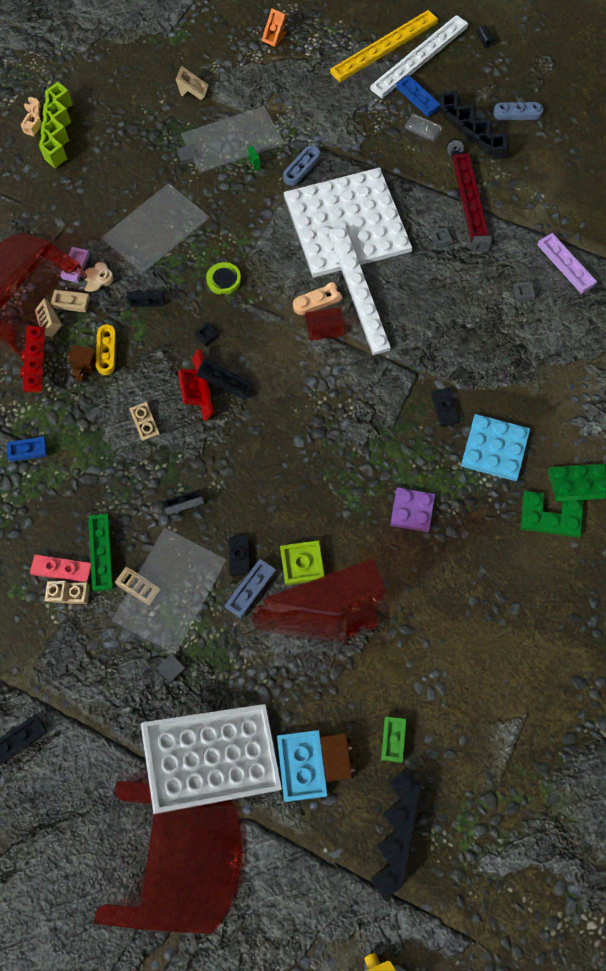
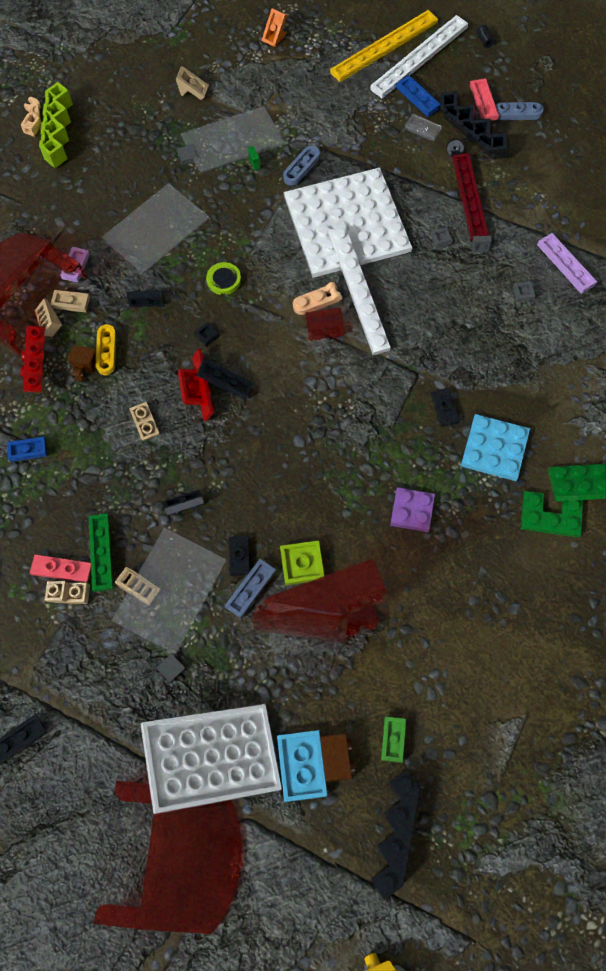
tan plate [82,262,114,292] -> none
none -> coral plate [470,78,499,121]

